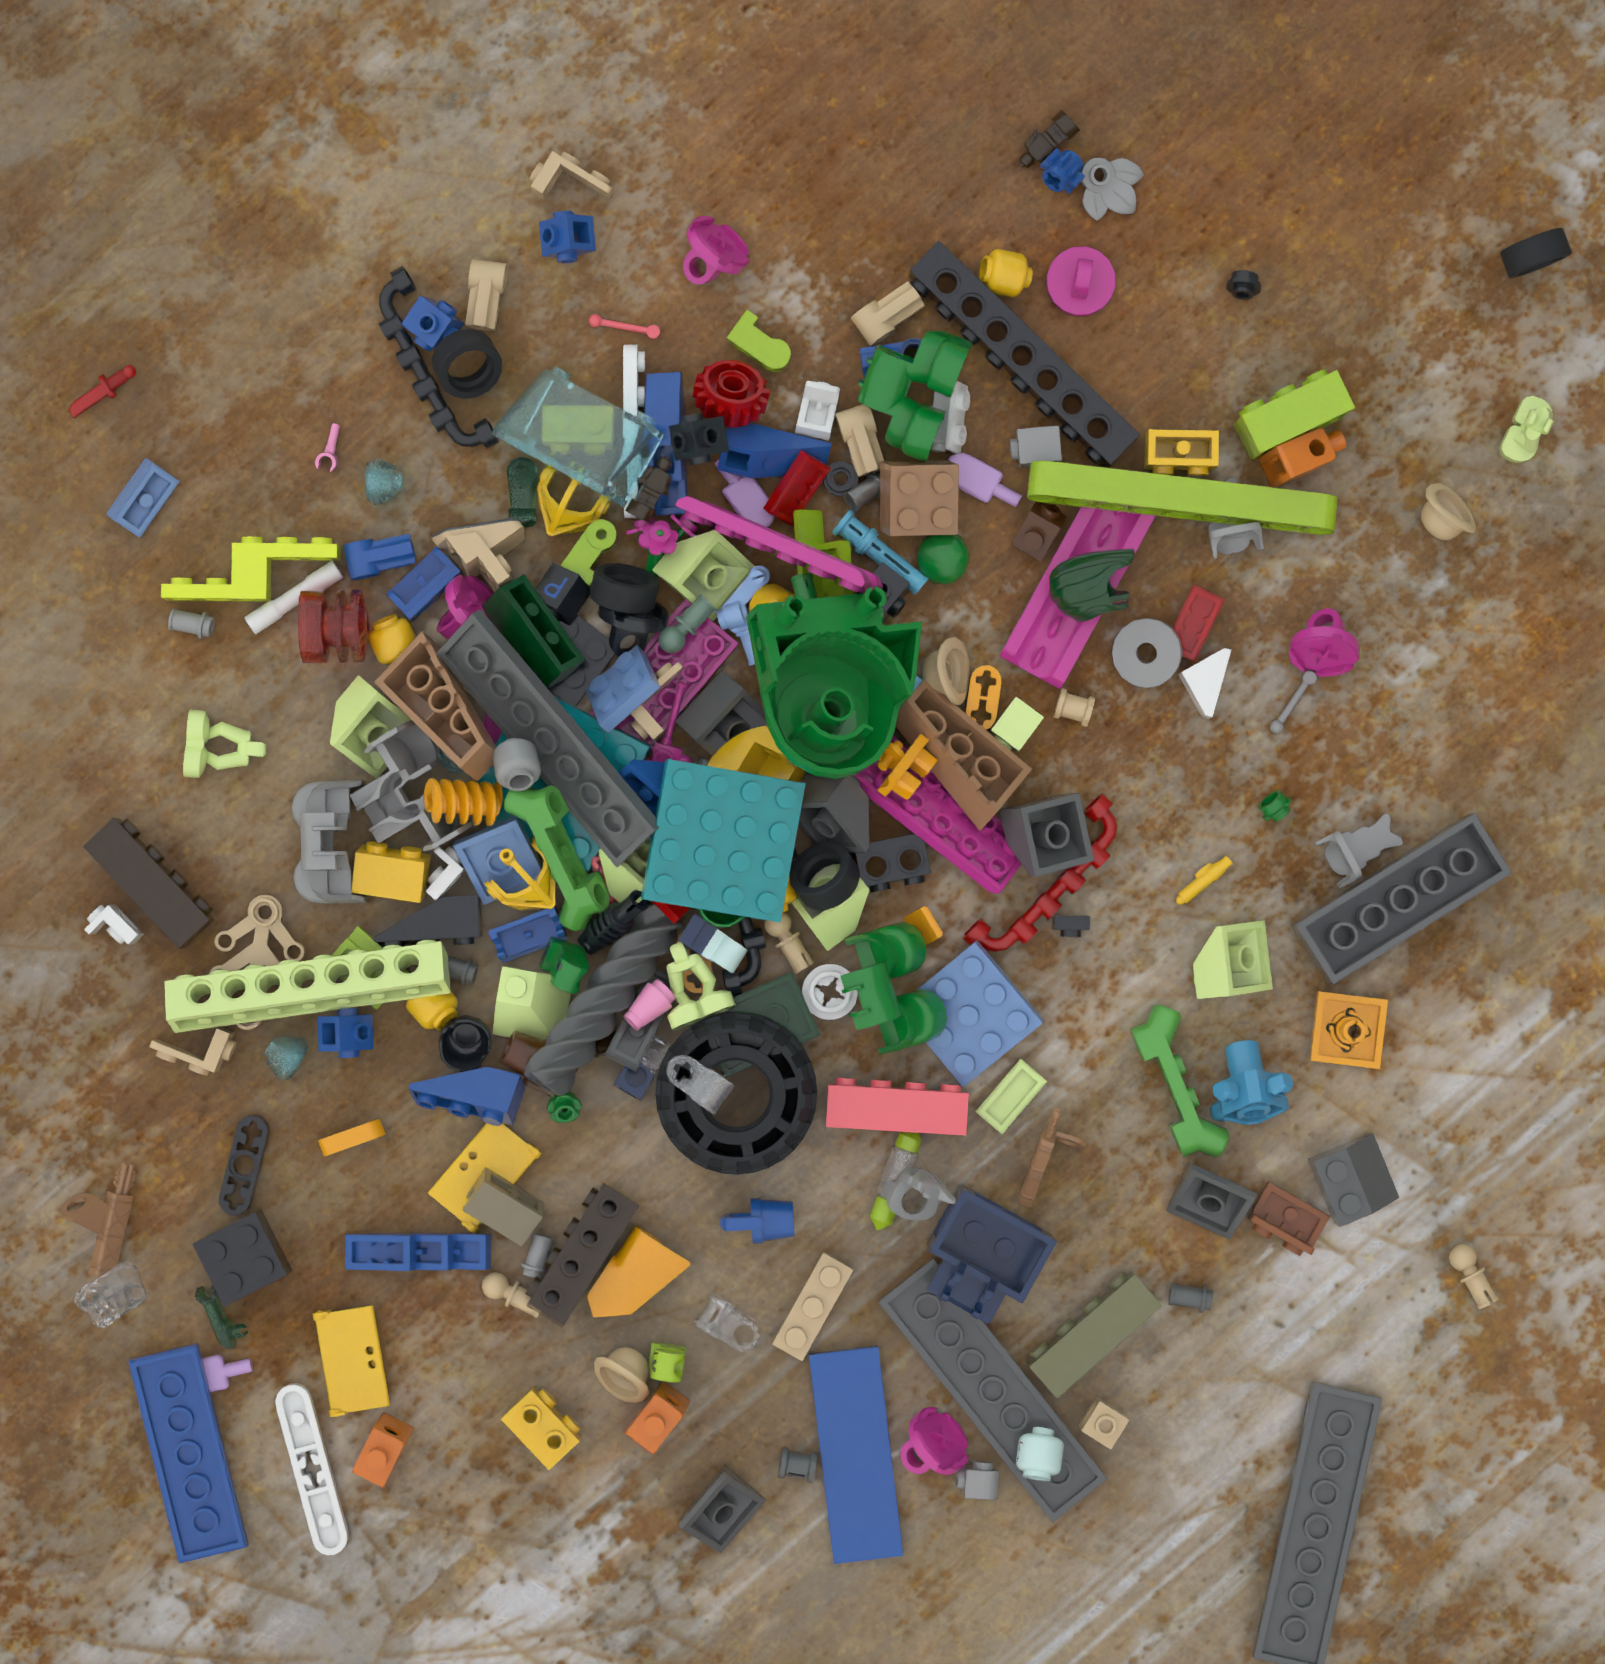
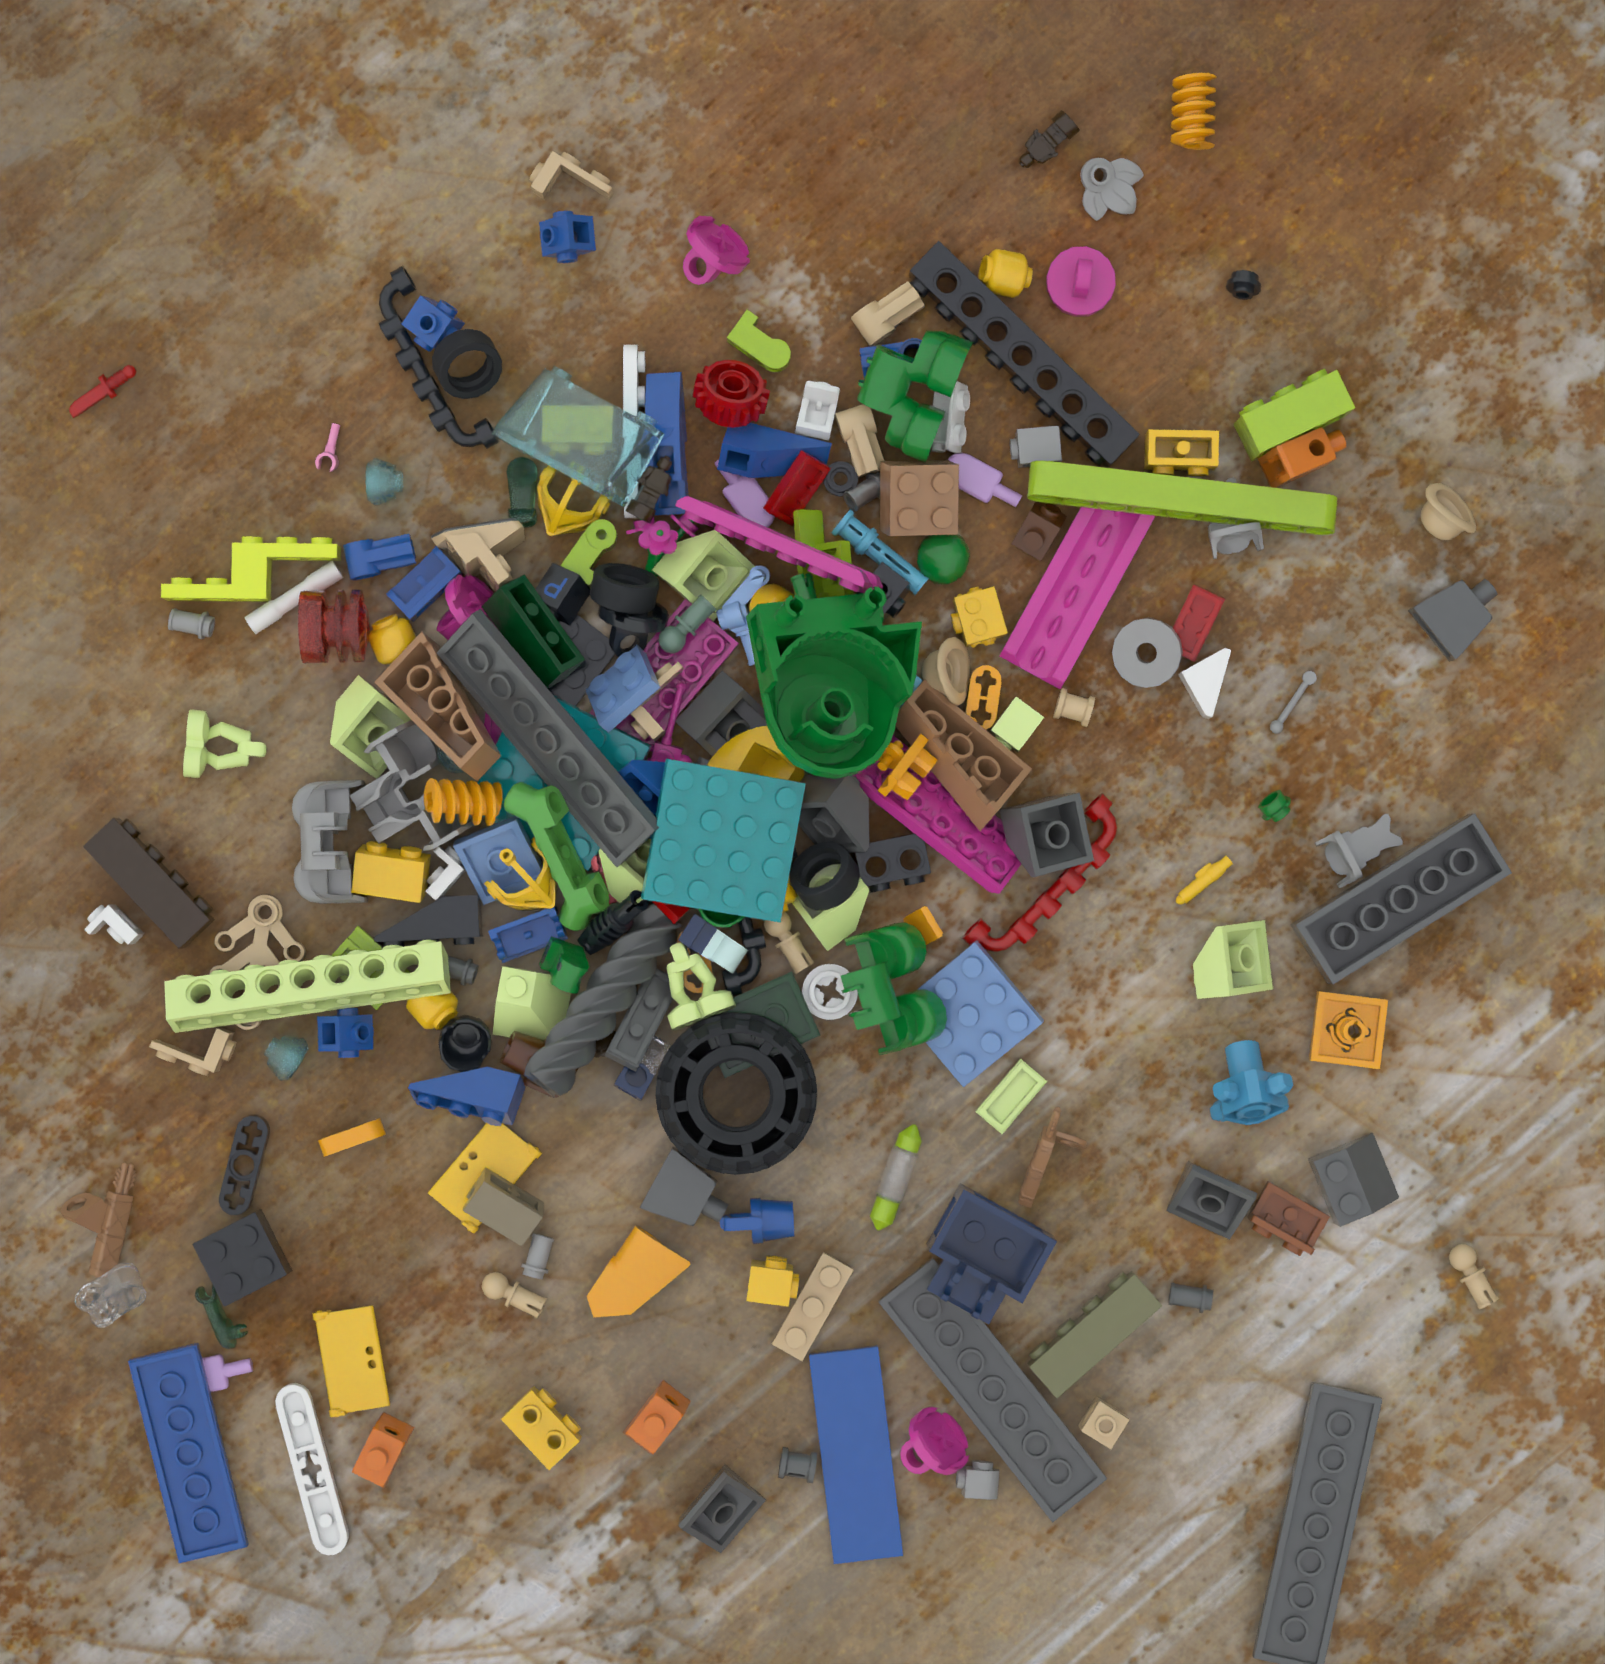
medium blue slope [106,458,180,538] -> none
blue slope [345,1233,491,1271] -> none
tan piece [465,259,508,331] -> none
light grey head [492,738,541,791] -> none
dark brown brick [525,1183,639,1327] -> none
green plate [547,1091,582,1123] -> none
coral hinge [589,314,660,339] -> none
tan hat [594,1347,650,1403] -> none
bright pink cone [623,979,676,1031] -> none
lime leg [649,1342,687,1382] -> none
clear piece [666,1055,735,1115] -> none
black brick [669,413,729,465] -> none
clear piece [693,1292,761,1351] -> none
coral brick [826,1077,969,1136] -> none
light grey hair [883,1167,956,1221] -> none
light aqua head [1016,1427,1064,1481] -> none
blue gear [1040,148,1085,194] -> none
dark green hair [1049,548,1135,622] -> none
black plate [1052,916,1090,937] -> none
bright green plate [1130,1004,1230,1158] -> none
dark pink tile [1289,608,1360,677] -> none
yellowish green piece [1499,396,1554,463] -> none
black tyre [1500,228,1572,278] -> none
none -> dark grey torso [640,1147,729,1226]
none -> yellow brick [746,1256,799,1307]
none -> yellow head [950,586,1008,648]
none -> light orange piece [1171,73,1217,150]
none -> dark grey torso [1408,579,1498,662]

